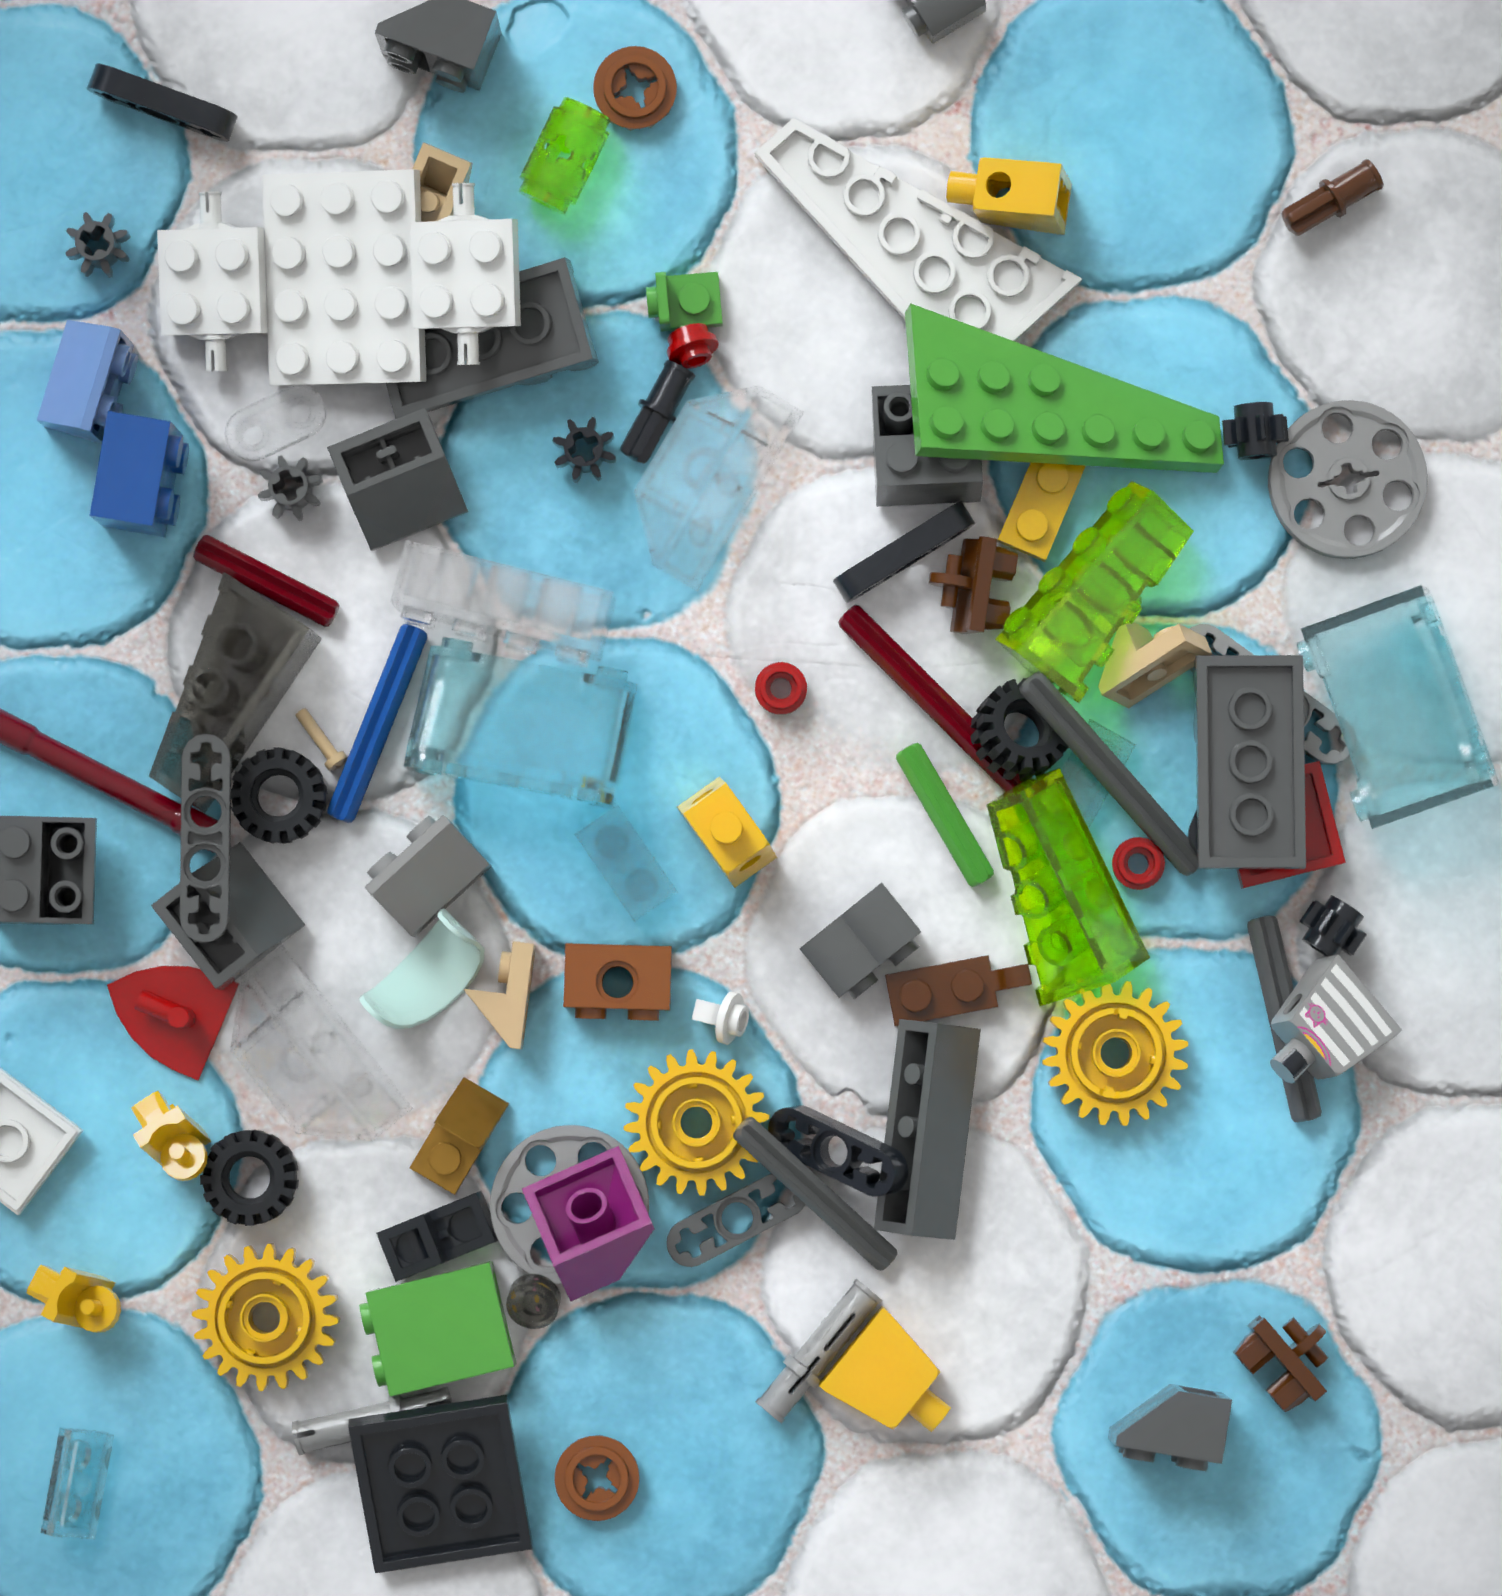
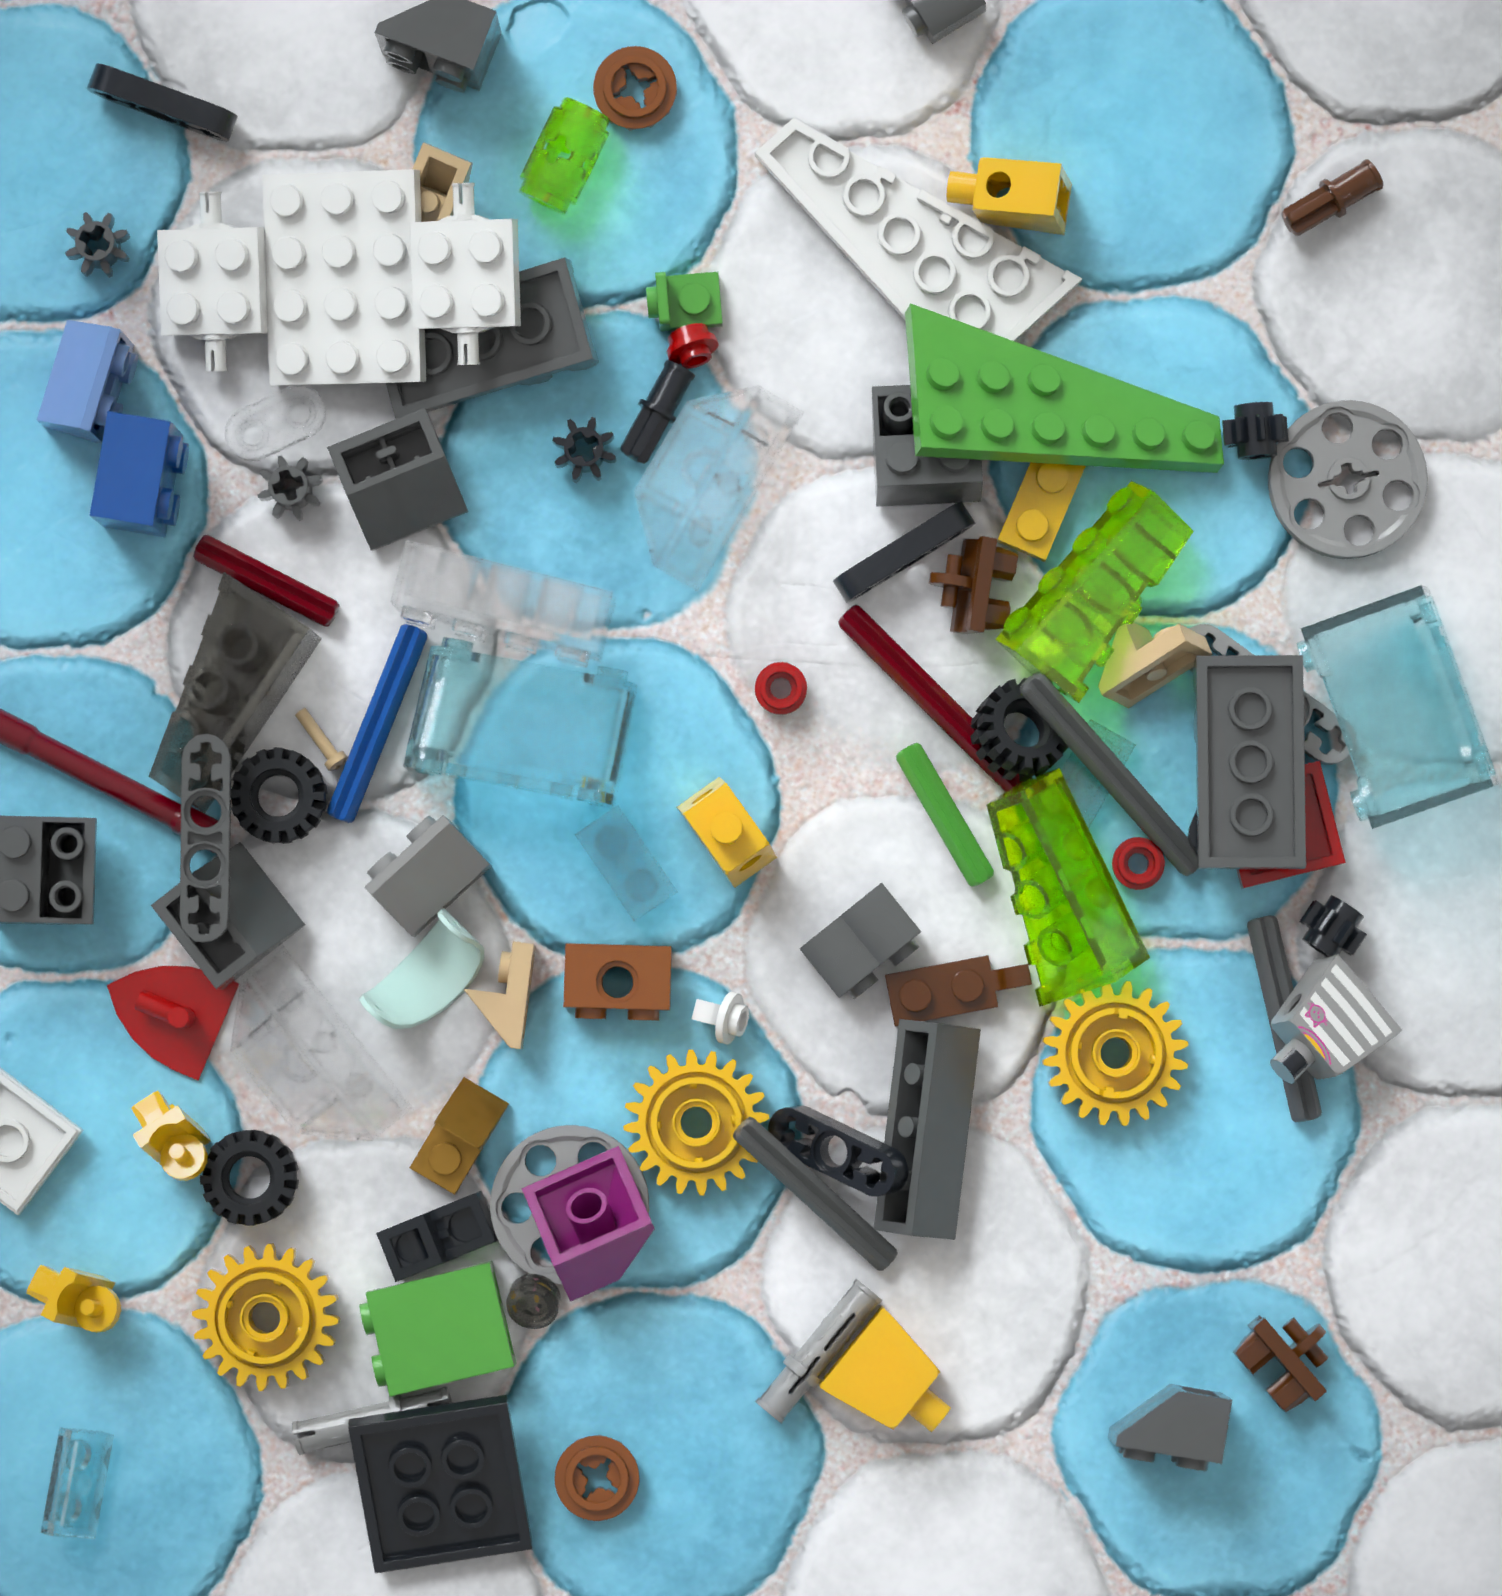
dark grey beam [667,1173,805,1267] -> none

